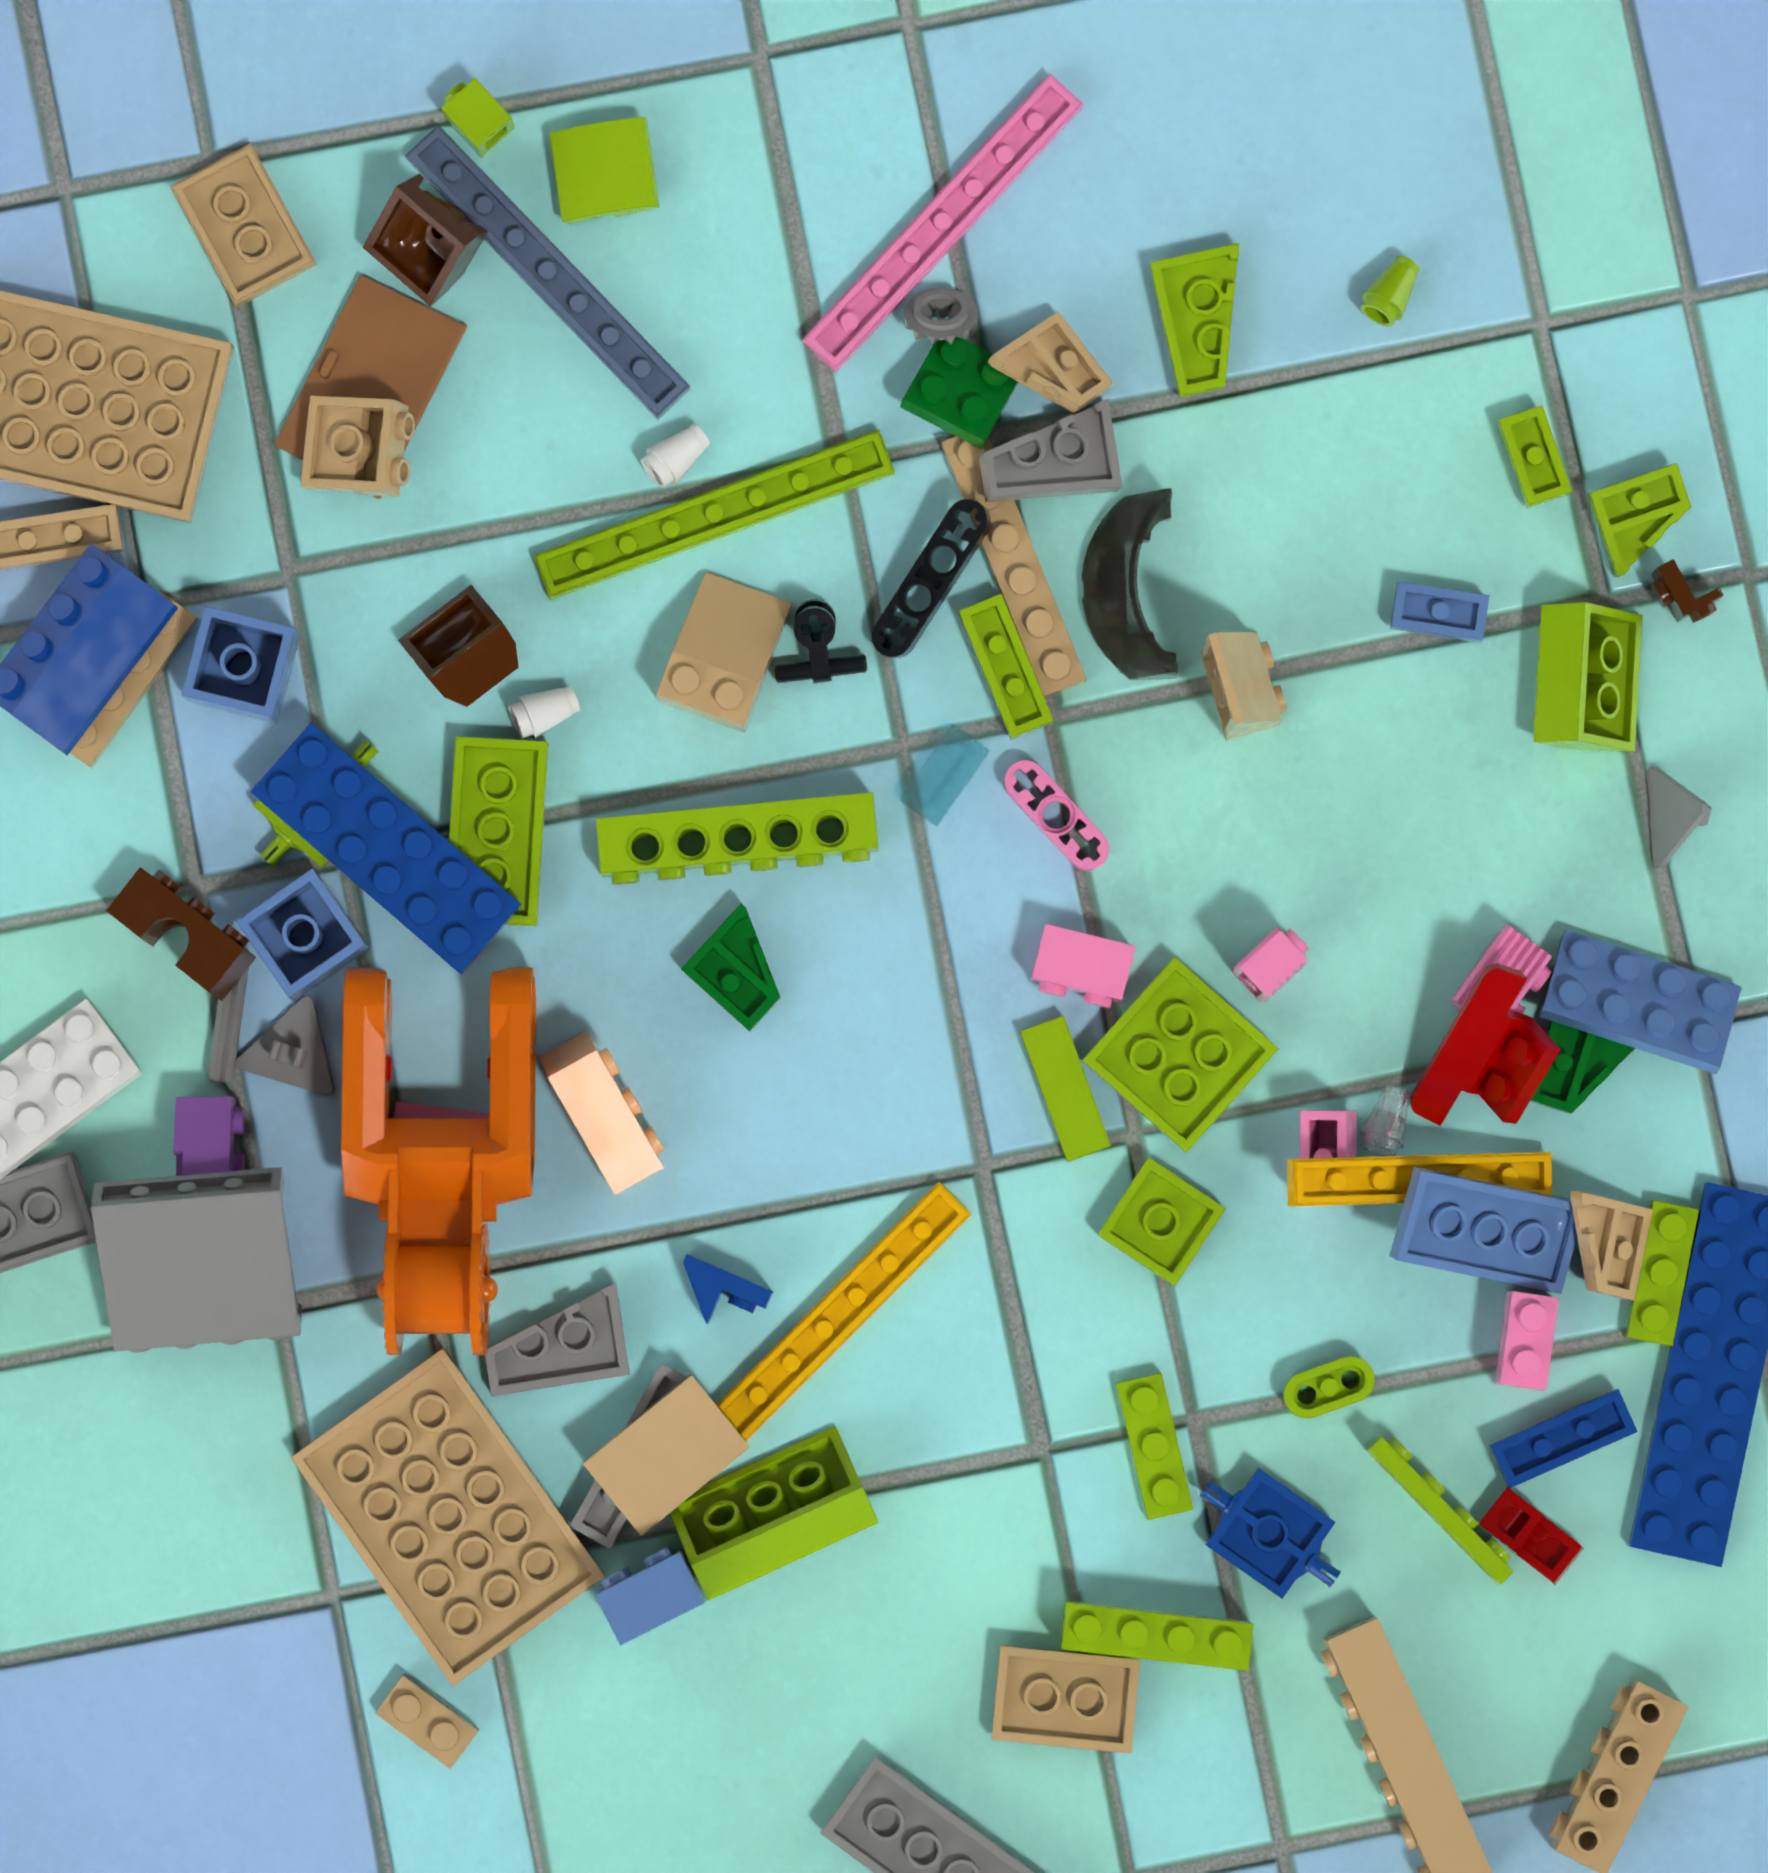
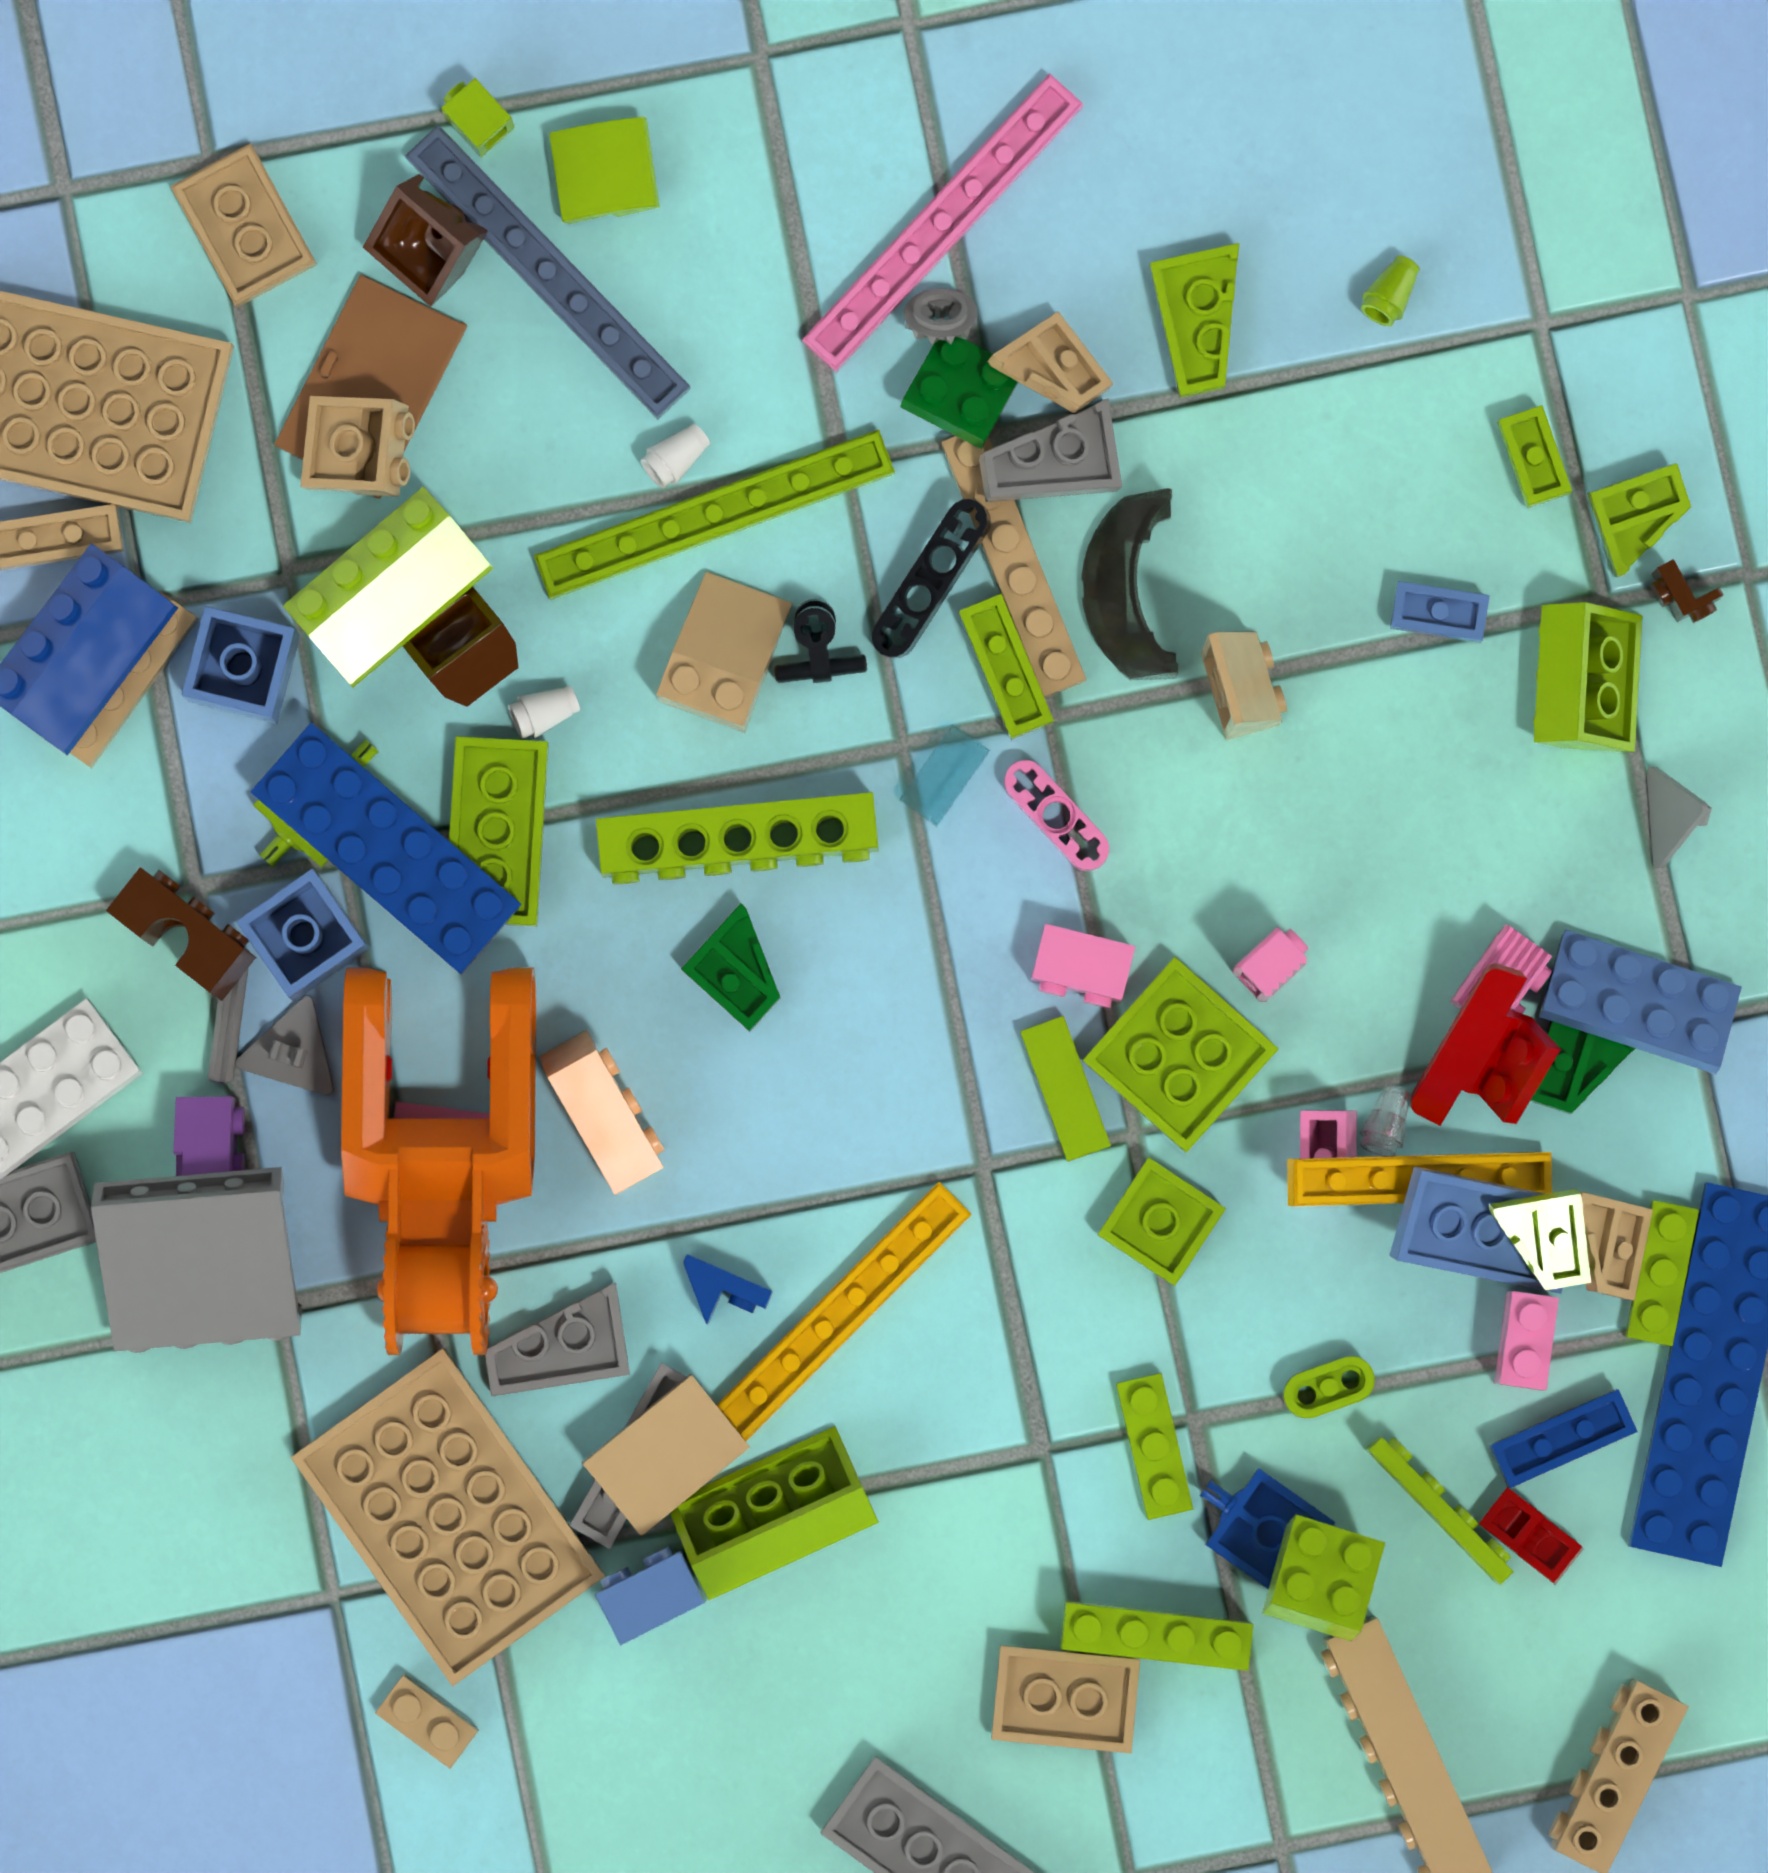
none -> slope [283,486,494,688]
none -> lime brick [1262,1514,1386,1642]
none -> wing [1489,1189,1591,1290]

